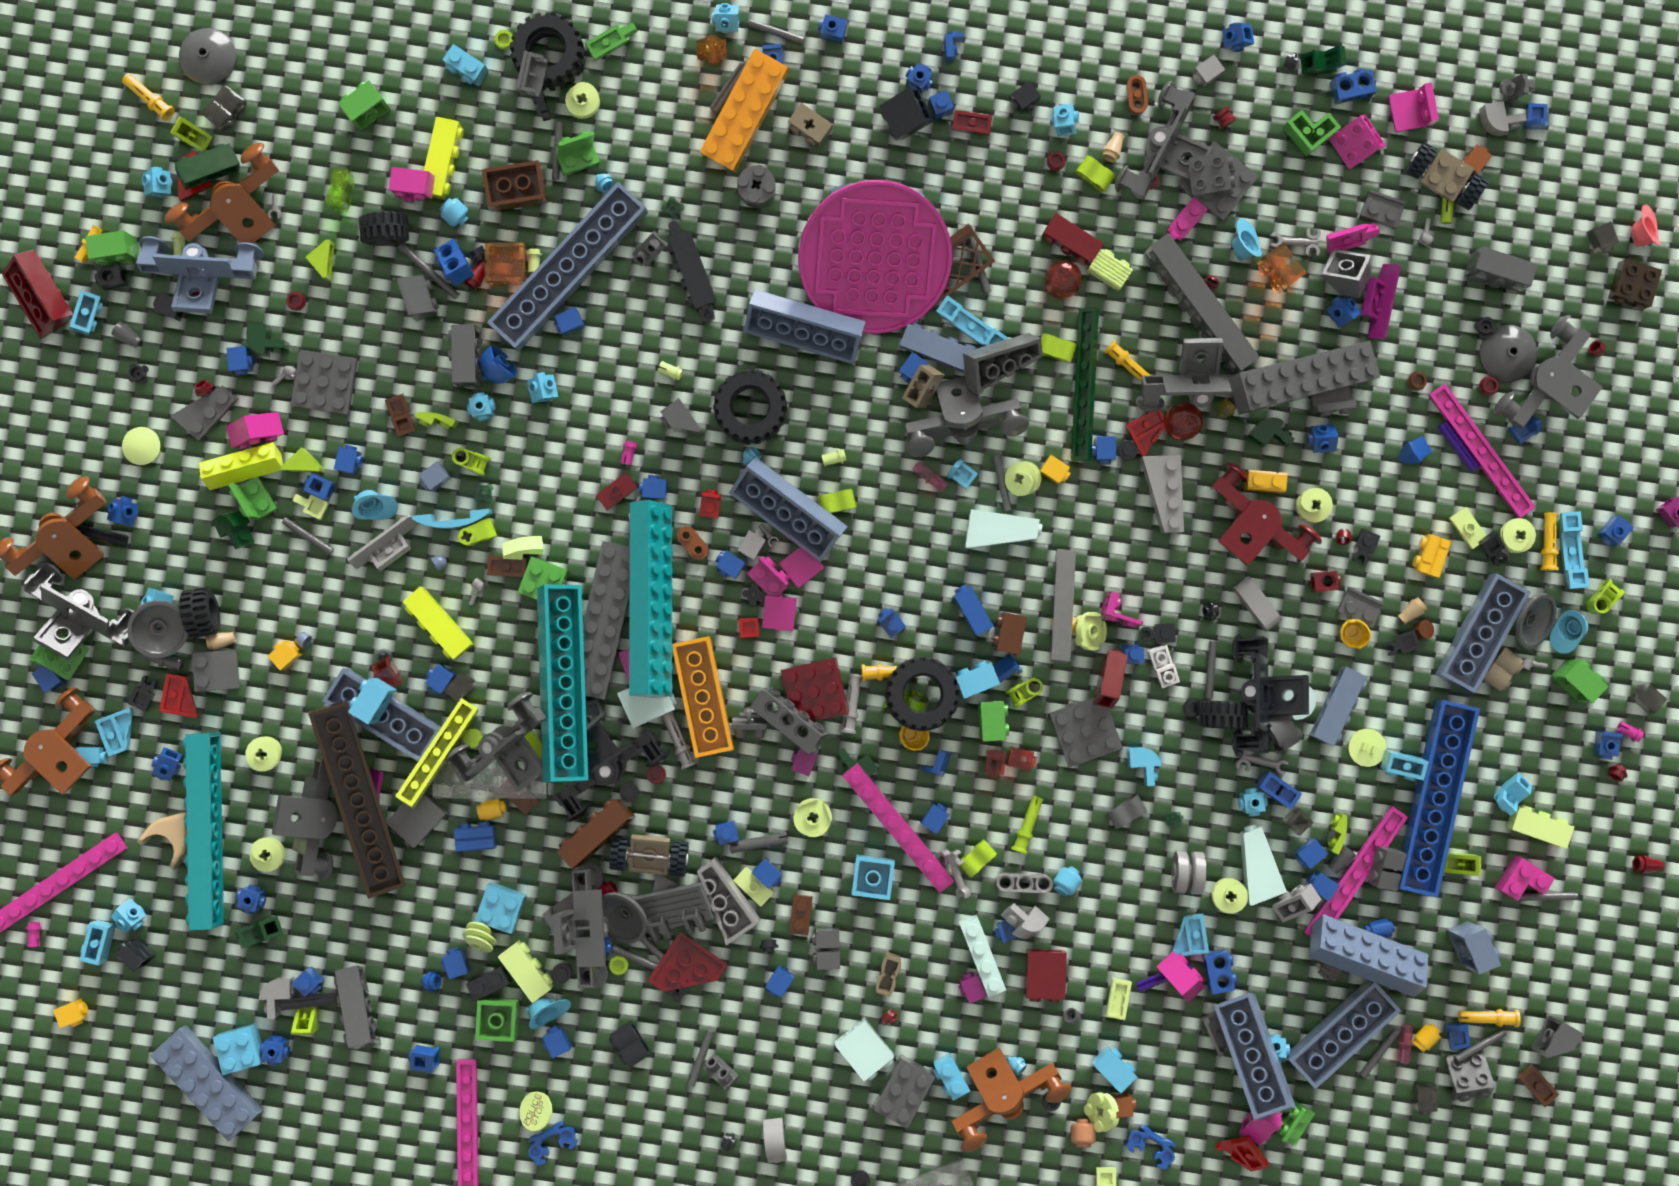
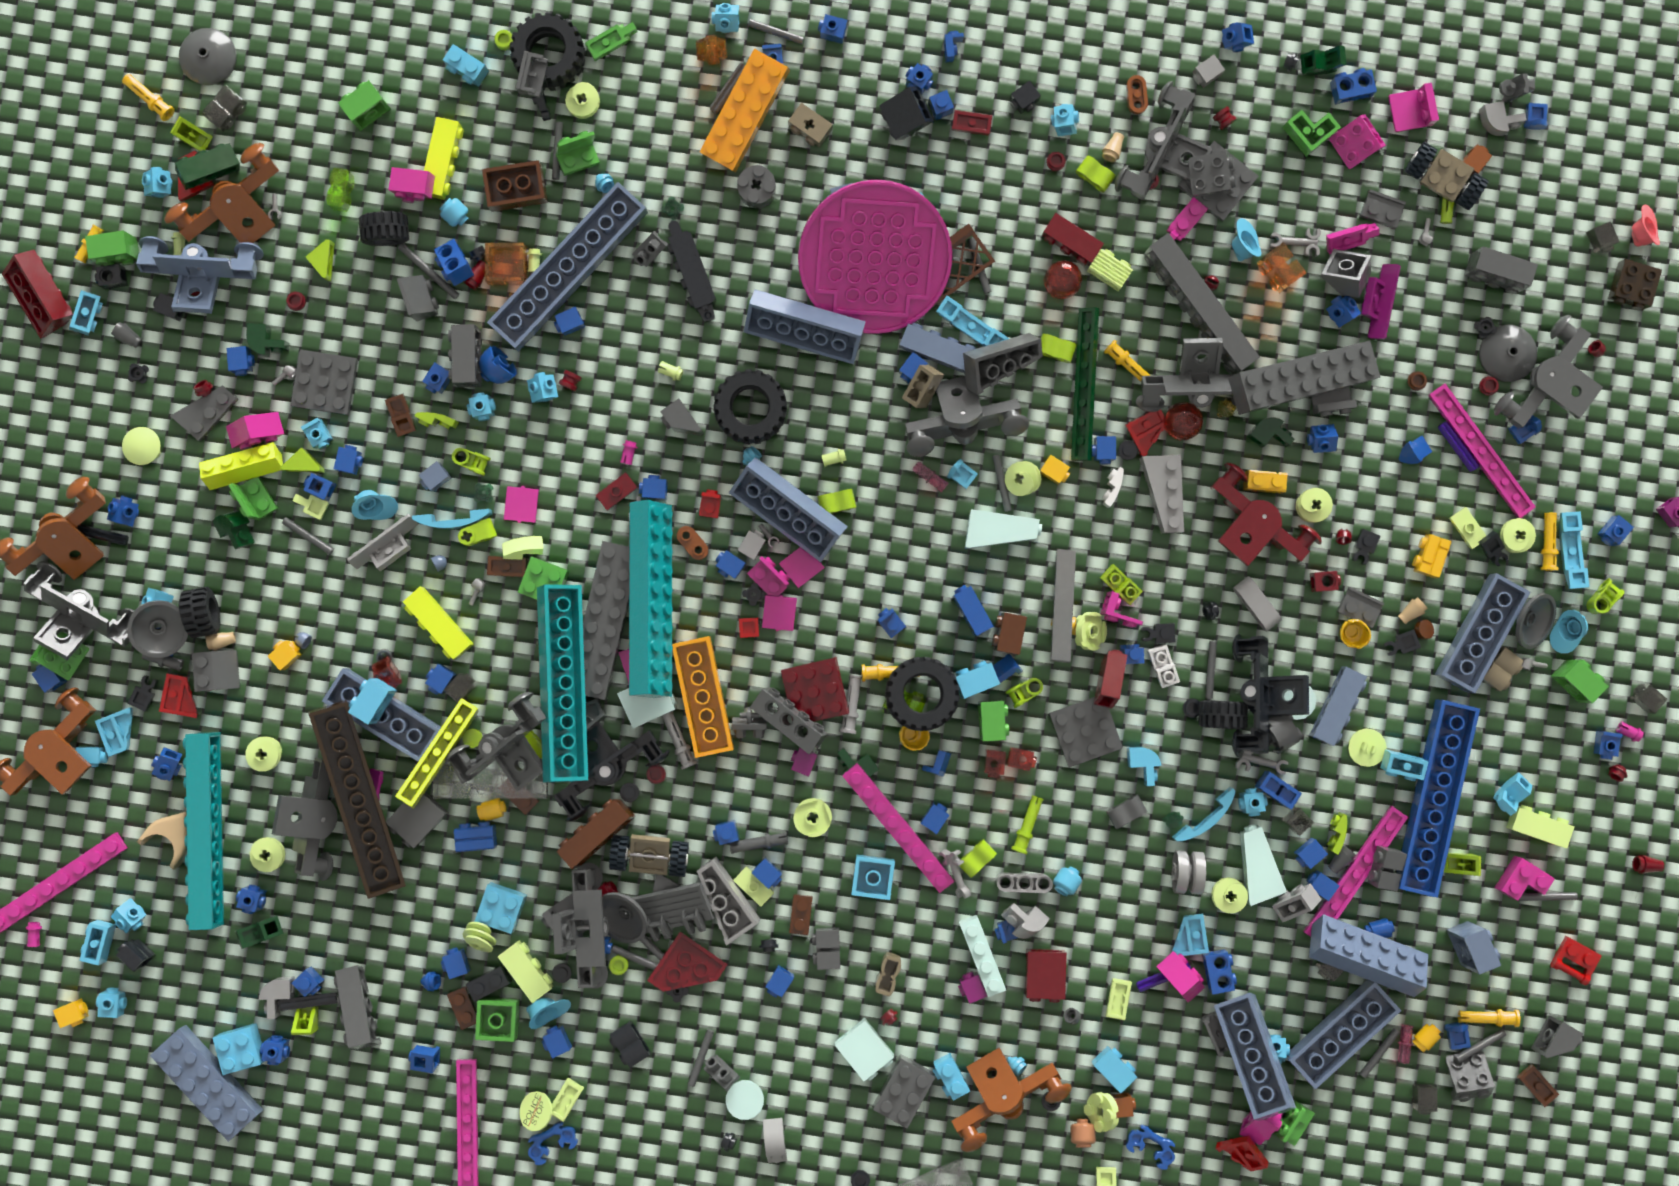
none -> medium azure brick [96,988,127,1018]
none -> medium azure brick [301,418,333,449]
none -> blue brick [422,362,451,394]
none -> reddish brown plate [447,986,477,1030]
none -> dark pink piece [504,486,539,523]
none -> yellowish green plate [552,1078,584,1122]
none -> dark red wheel [558,370,582,392]
none -> light aqua tile [726,1080,764,1120]
none -> lime slope [1100,564,1143,605]
none -> white slope [1102,467,1124,508]
none -> medium azure slope [1172,787,1236,842]
none -> red plate [1550,936,1602,986]

